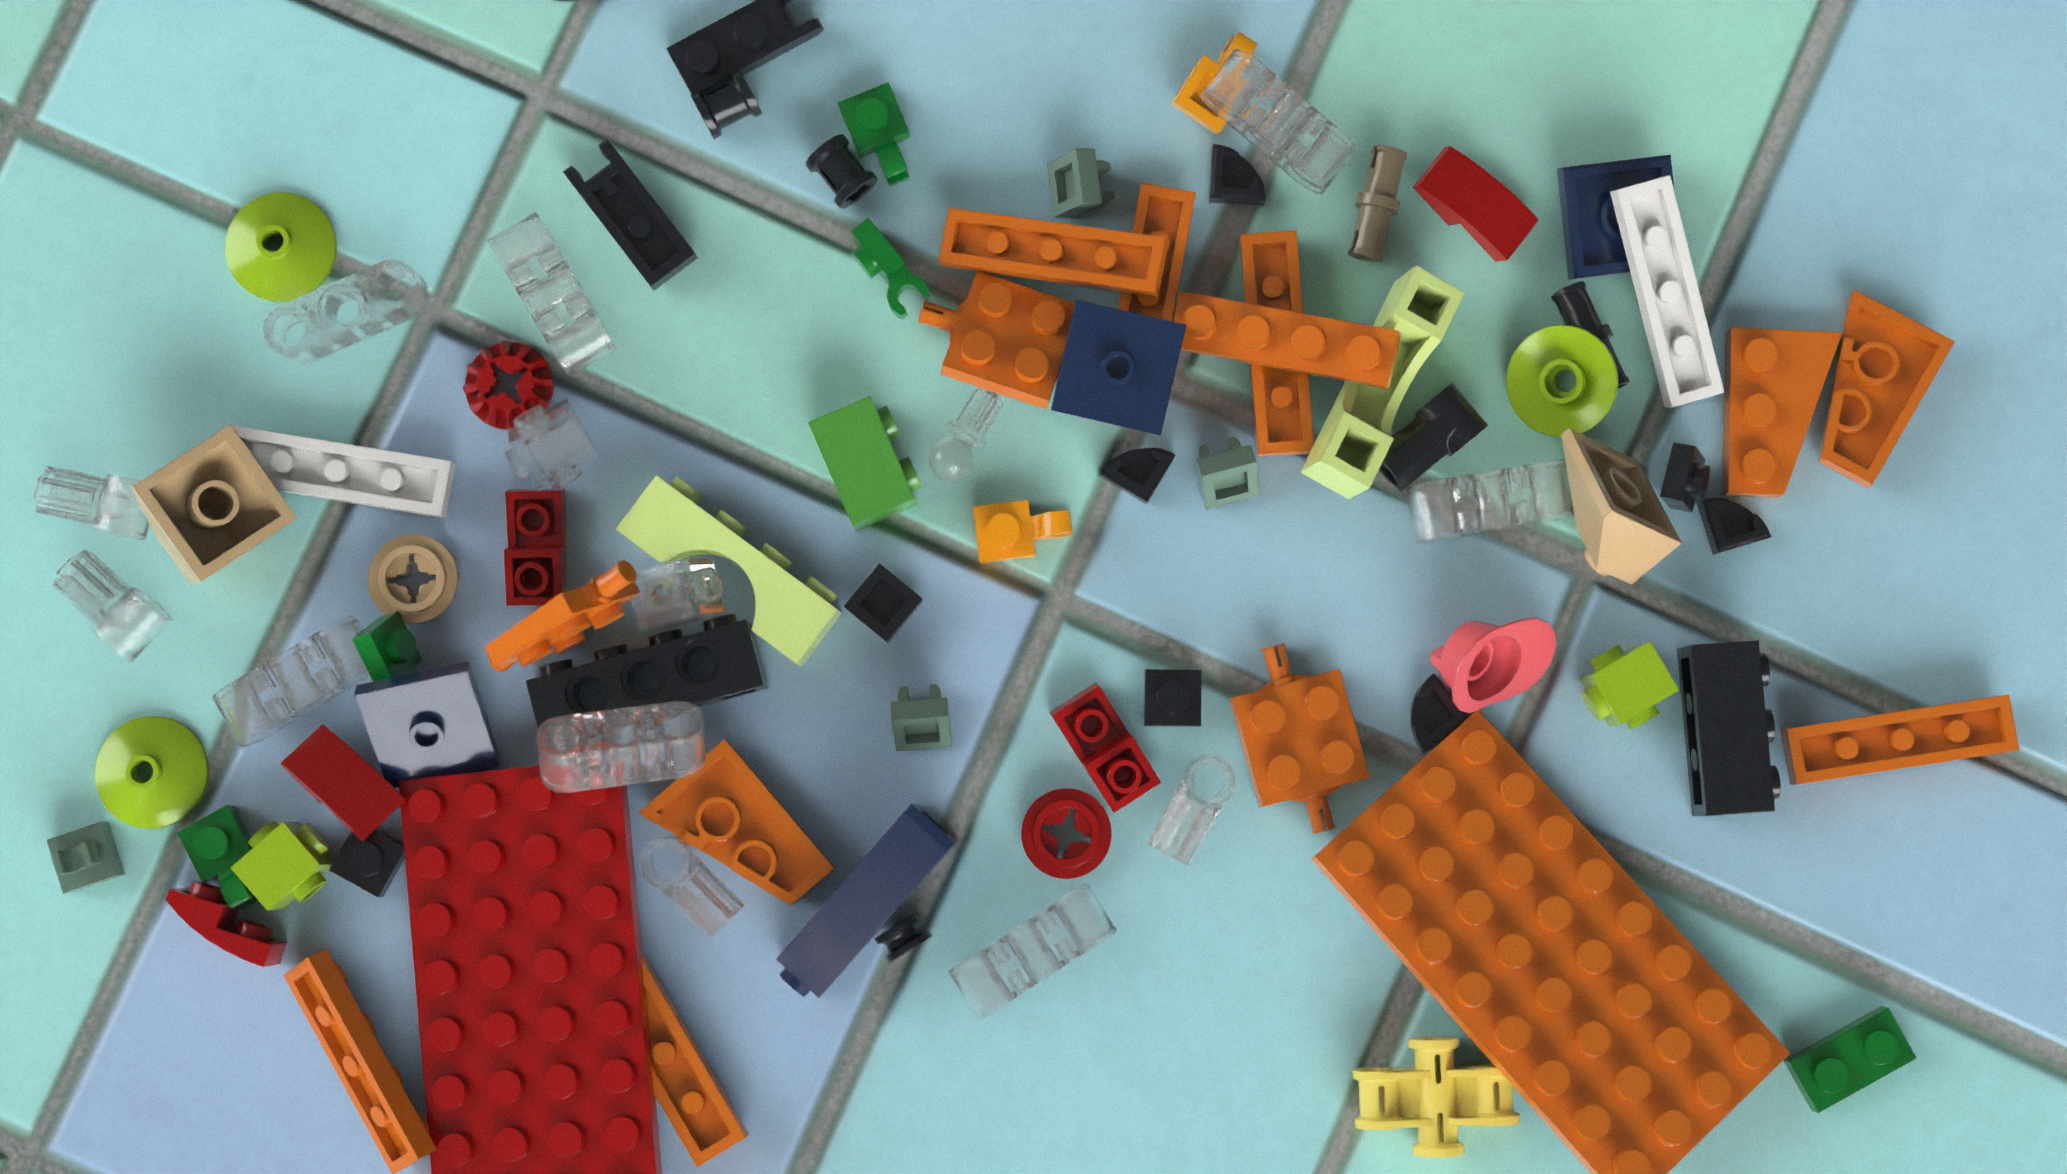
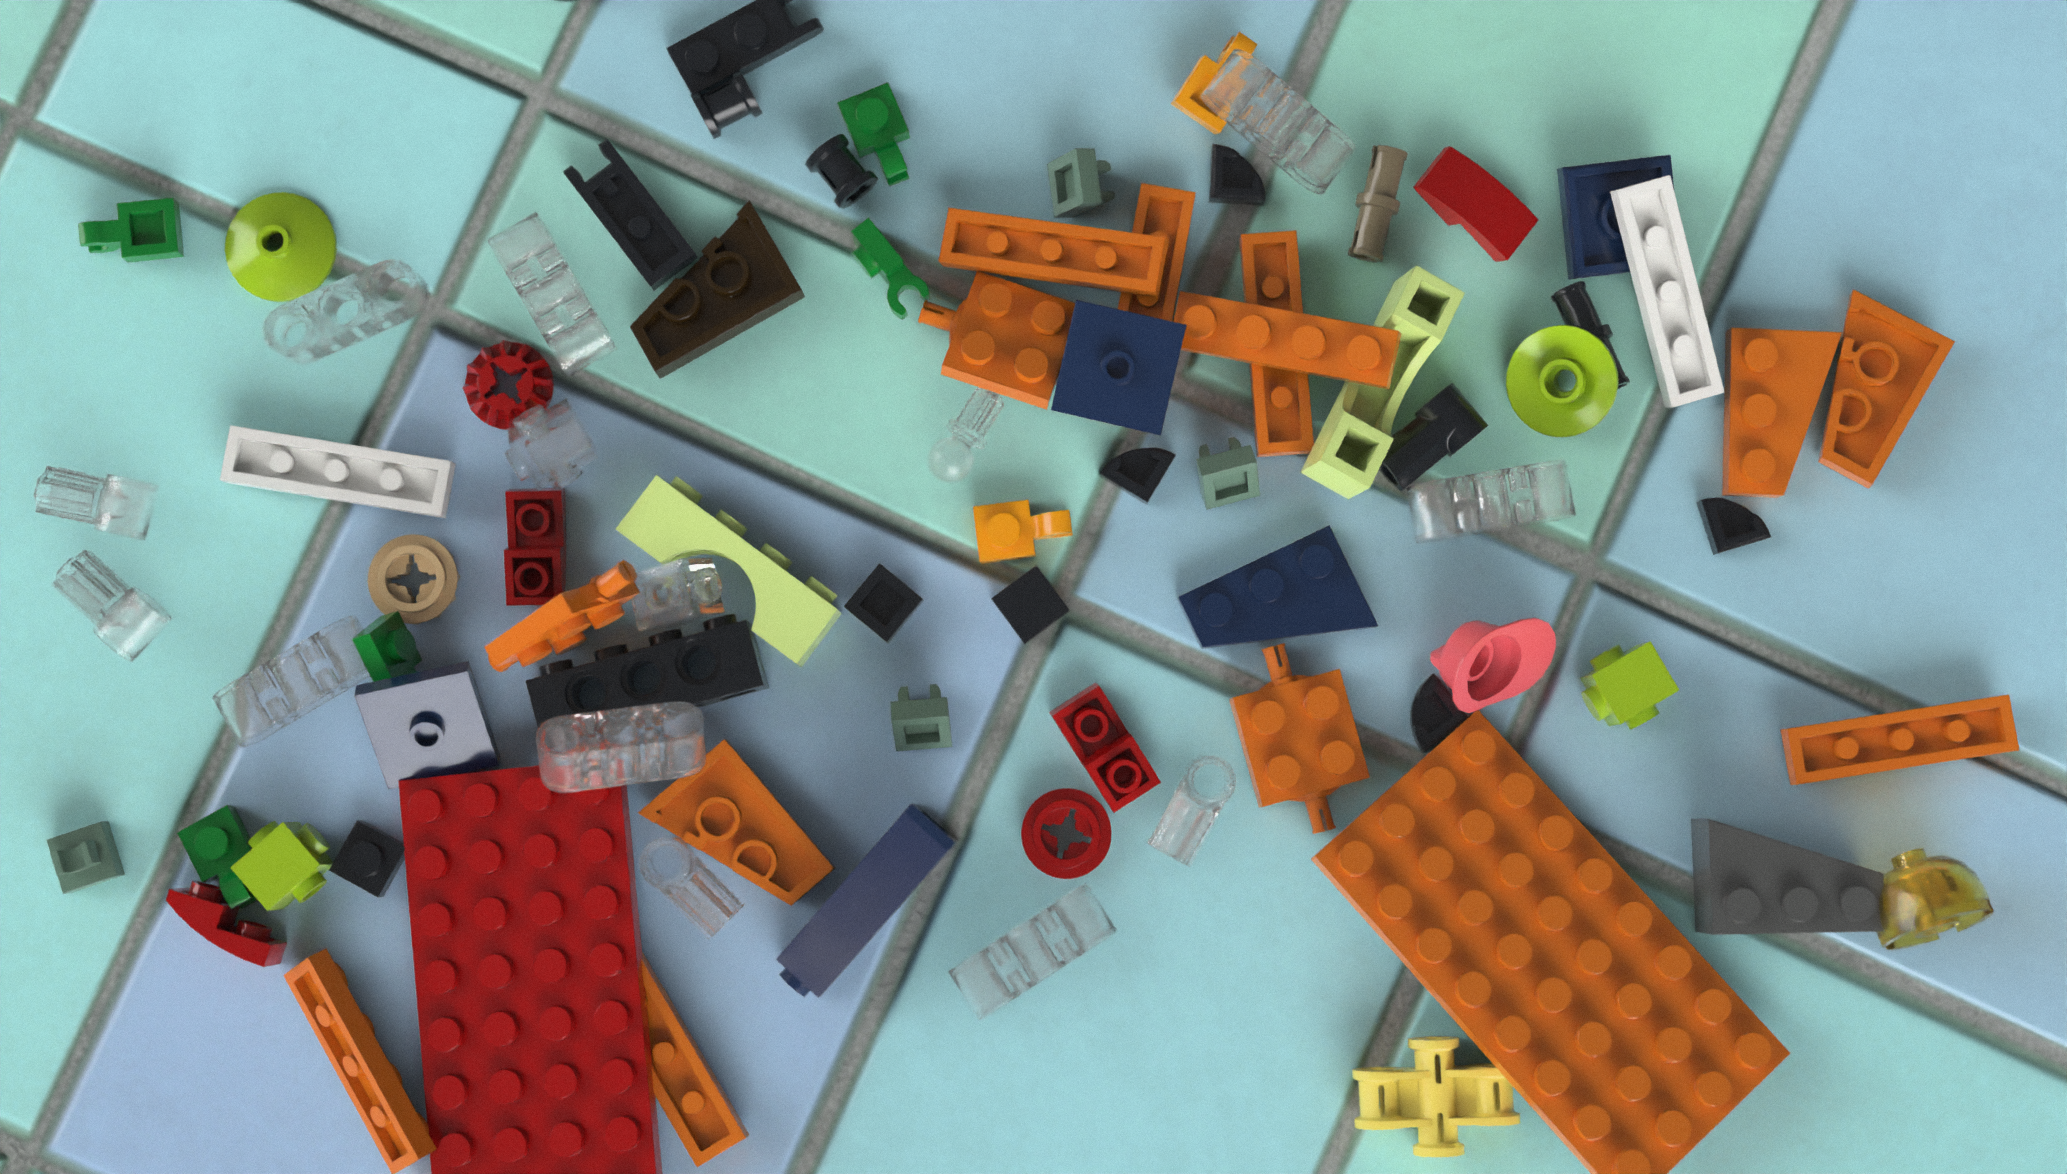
lime dish [95,716,209,828] -> none
tan slope [131,424,297,585] -> none
red slope [280,724,406,842] -> none
bright green brick [808,396,922,531] -> none
black bush [874,912,932,963] -> none
black plate [1144,669,1202,727] -> none
tan slope [1561,428,1682,585] -> none
black plate [1660,442,1710,513] -> none
black brick [1677,640,1781,816] -> none
green plate [1783,1006,1917,1113] -> none
none -> green plate [78,198,184,263]
none -> dark brown wing [630,200,805,379]
none -> black tile [991,565,1070,645]
none -> dark blue wing [1177,525,1378,649]
none -> dark grey wedge [1691,819,1886,935]
none -> clear yellow cylinder [1876,848,1994,950]

